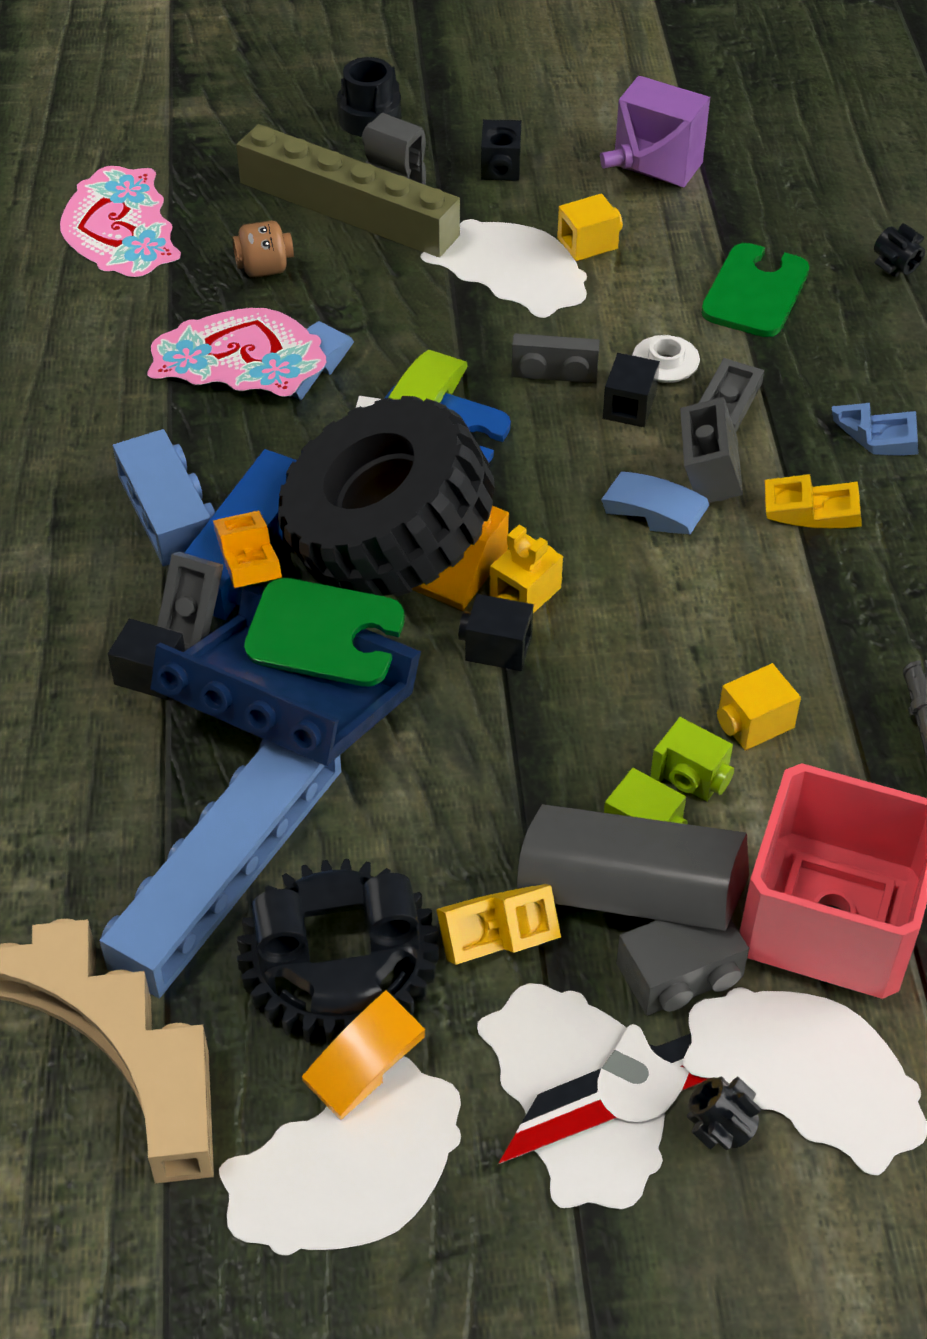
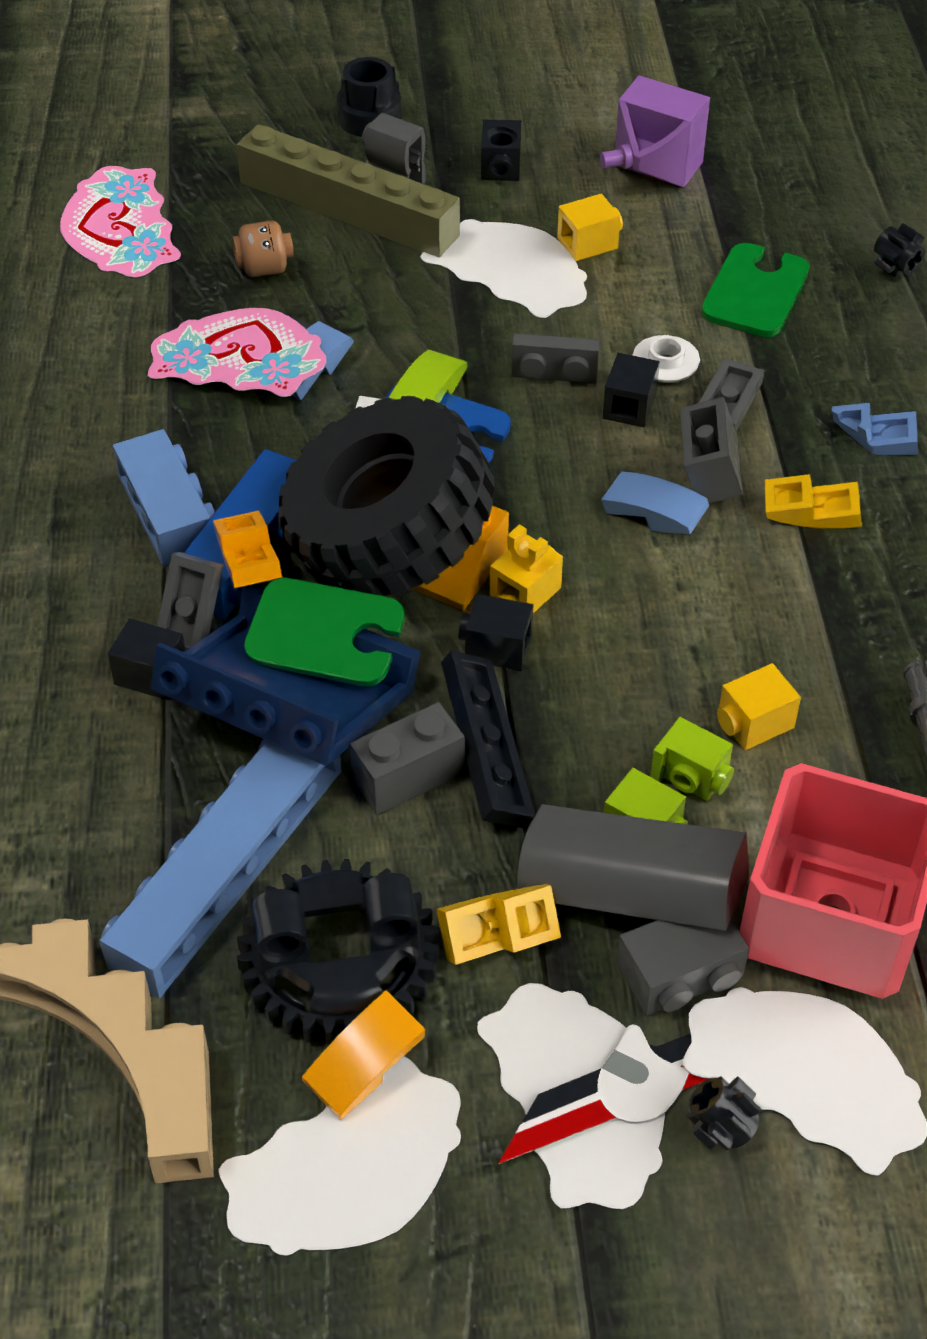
none -> dark grey brick [349,702,465,815]
none -> black plate [441,650,535,829]

